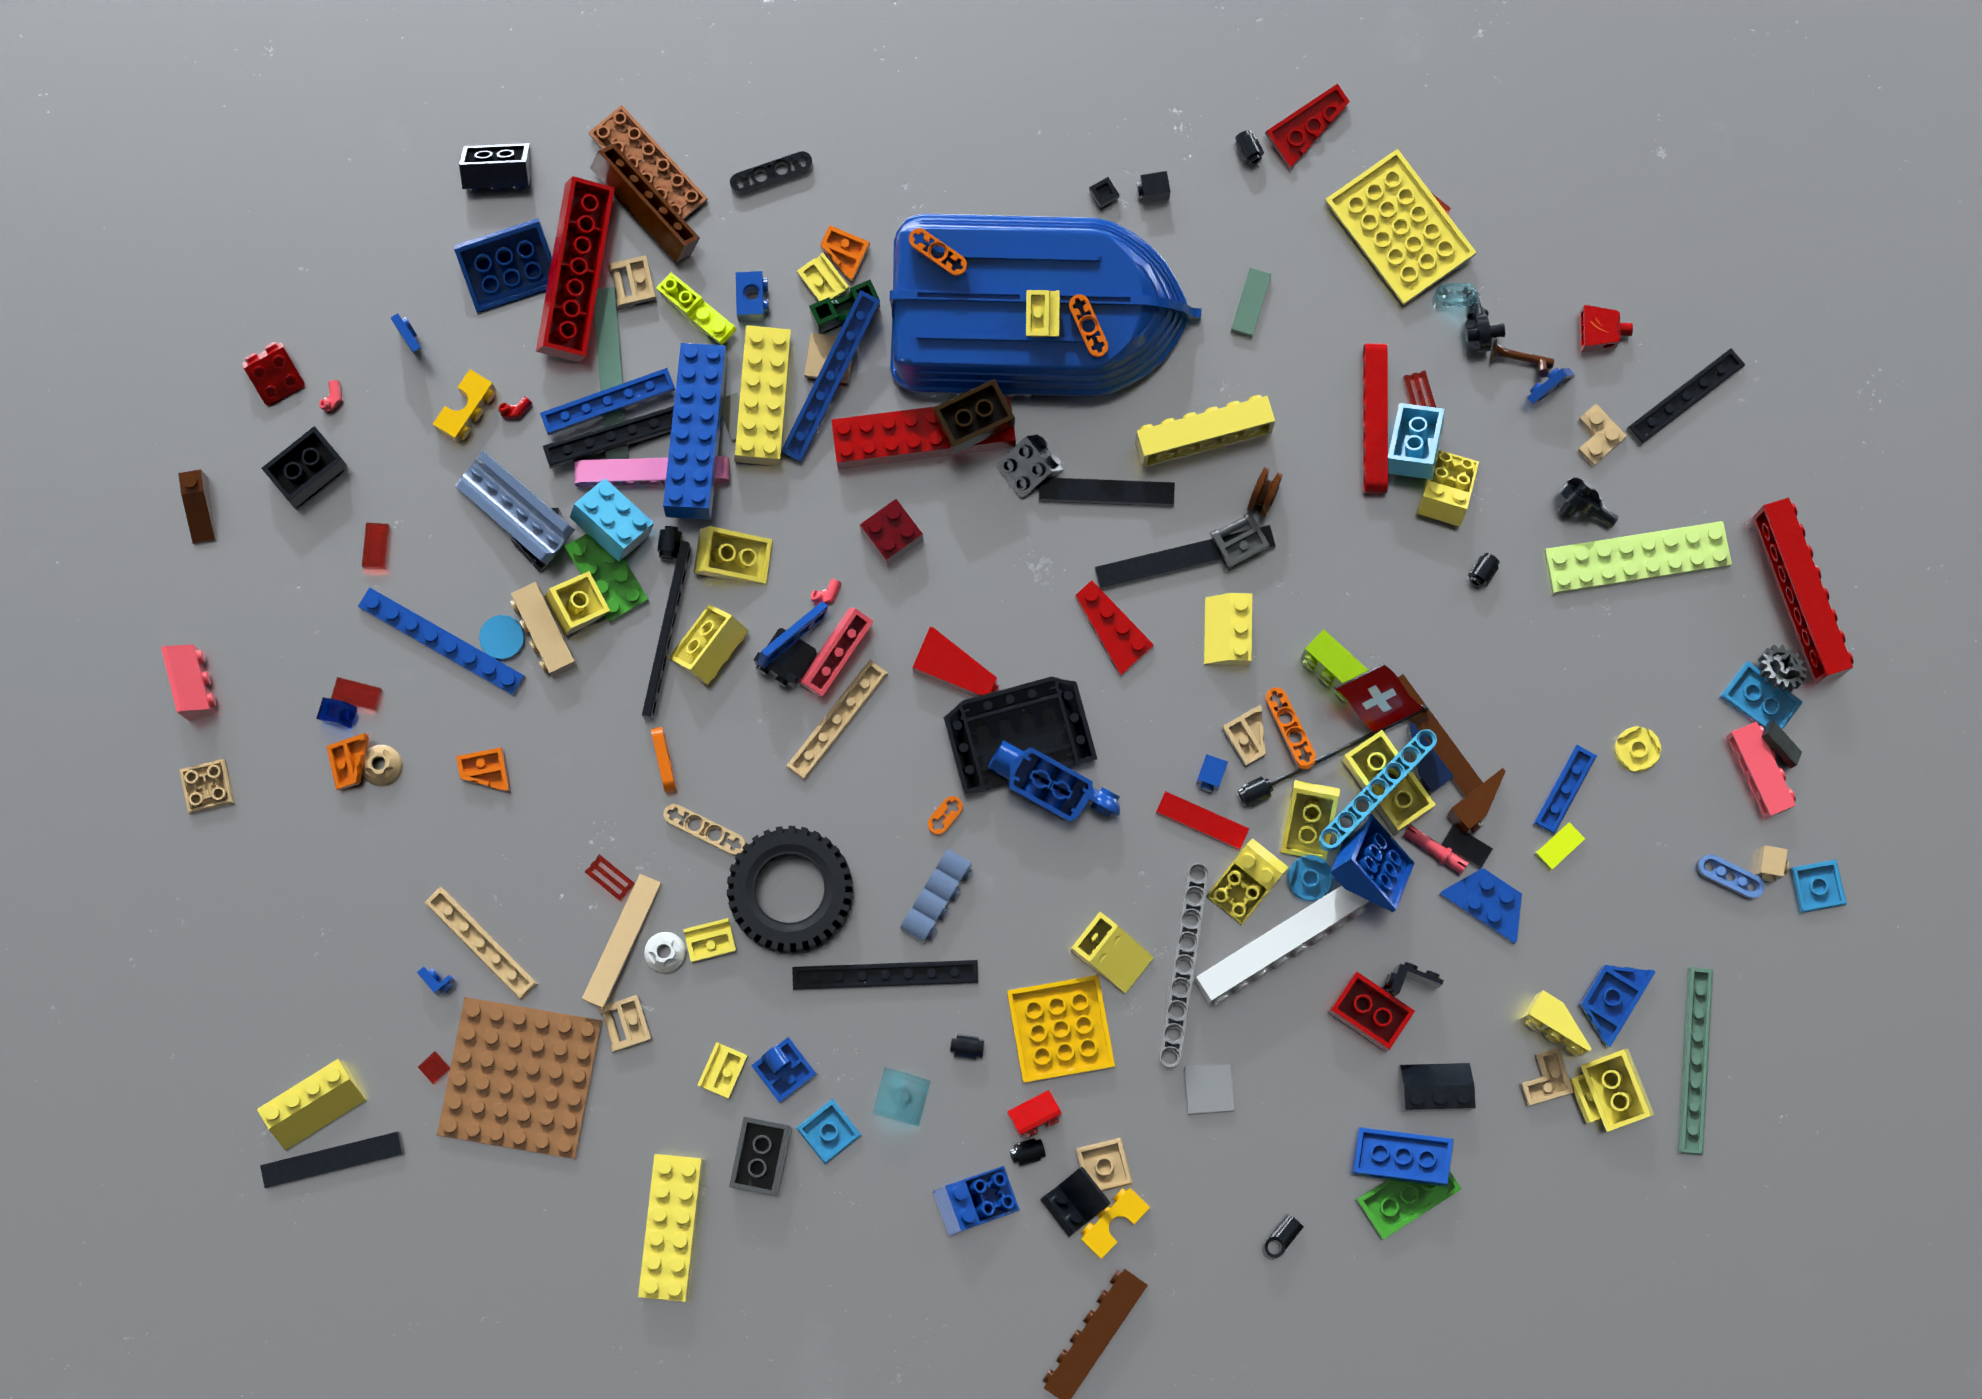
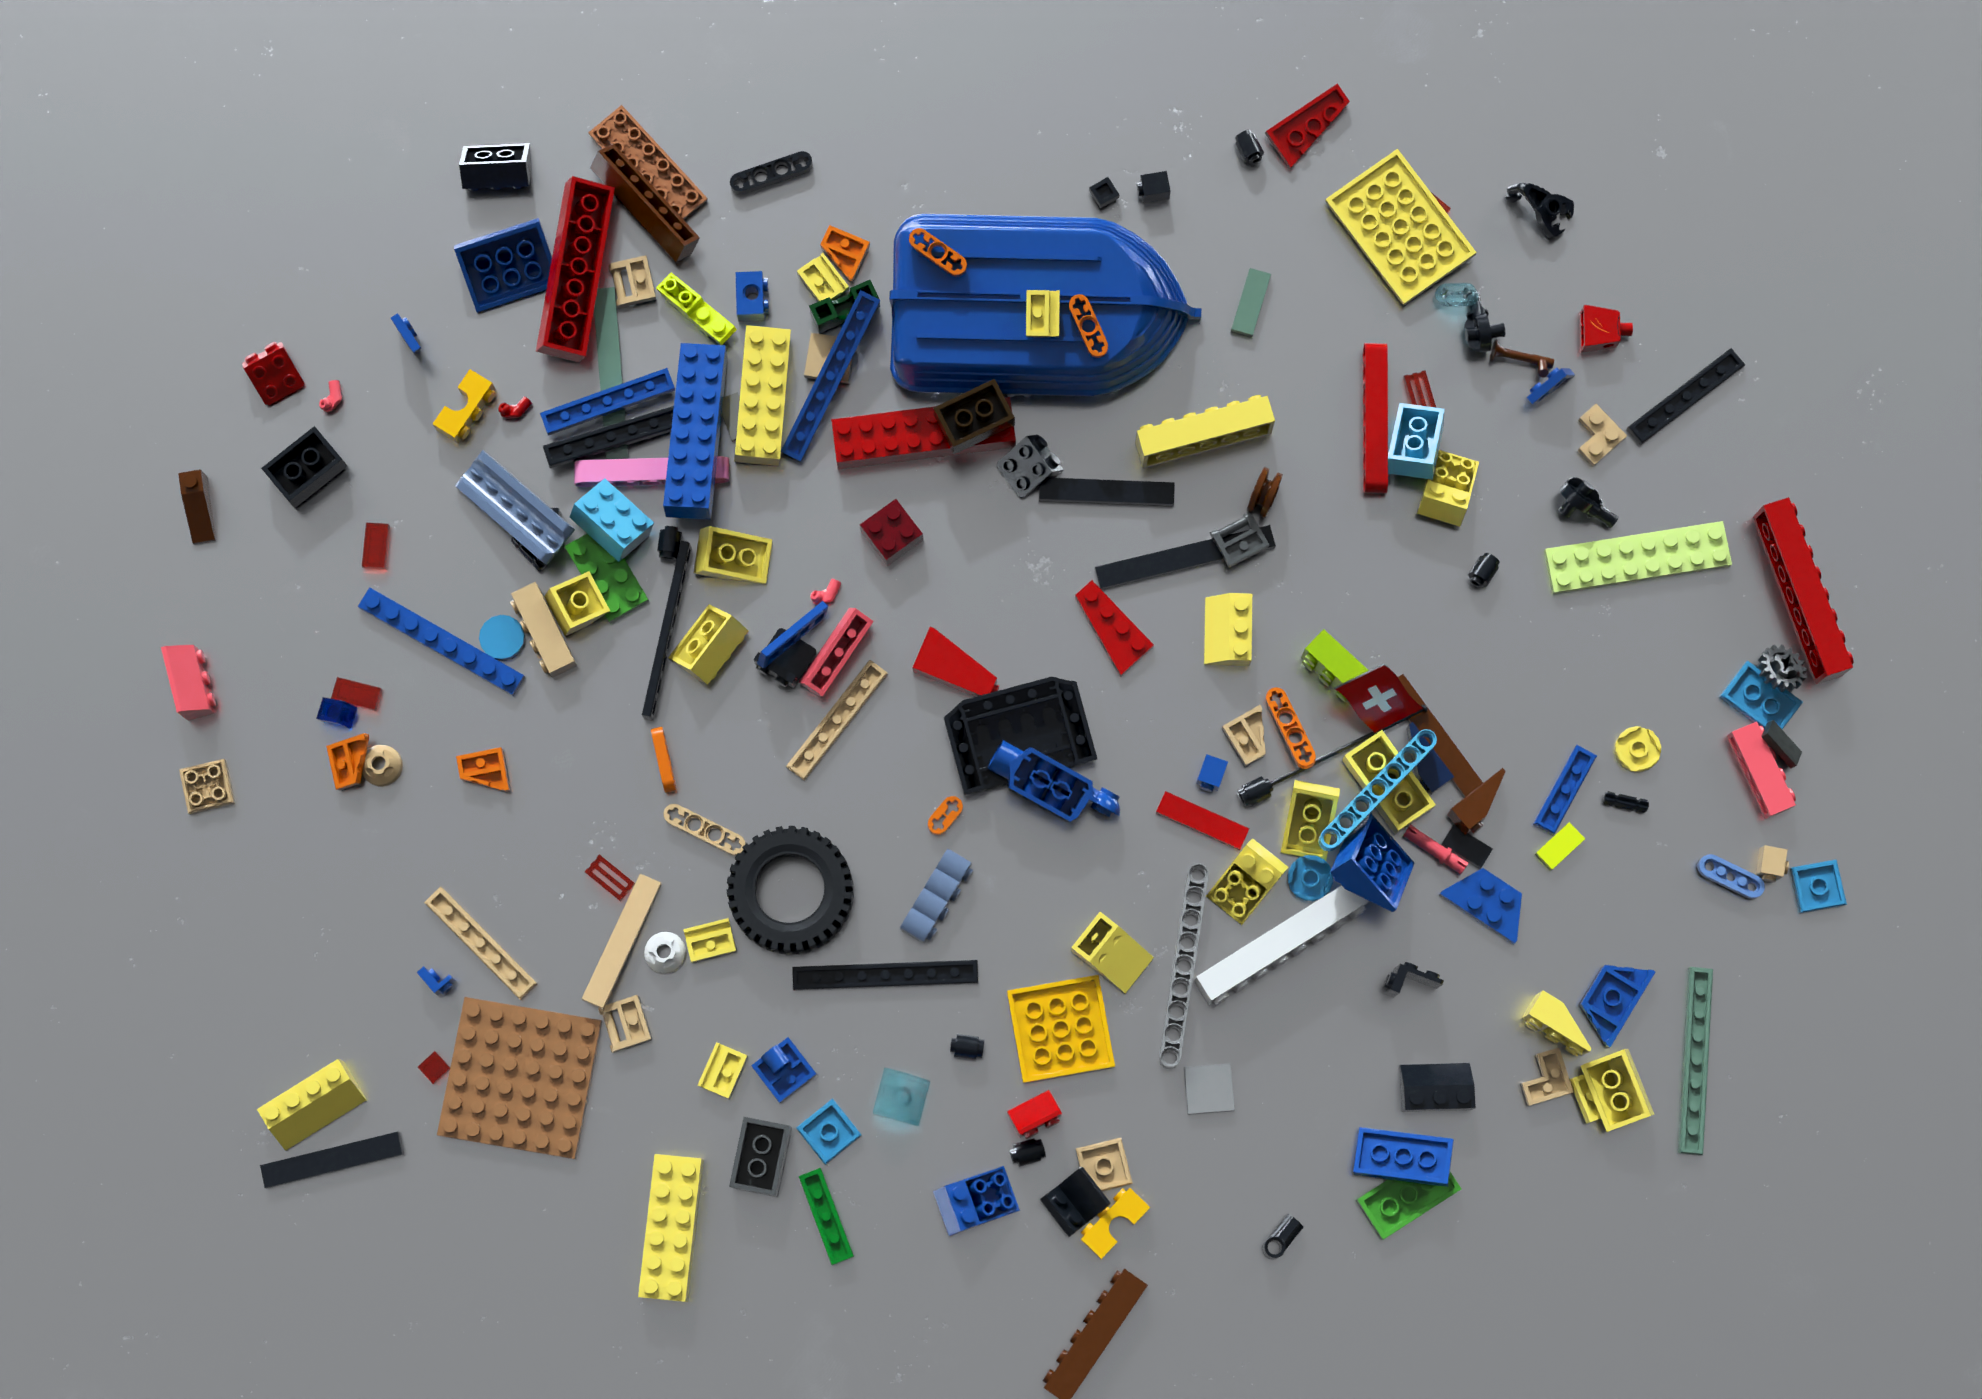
red brick [1328,971,1415,1052] -> none
none -> green plate [799,1168,854,1265]
none -> black animal [1505,183,1574,238]
none -> black axle [1603,791,1649,813]

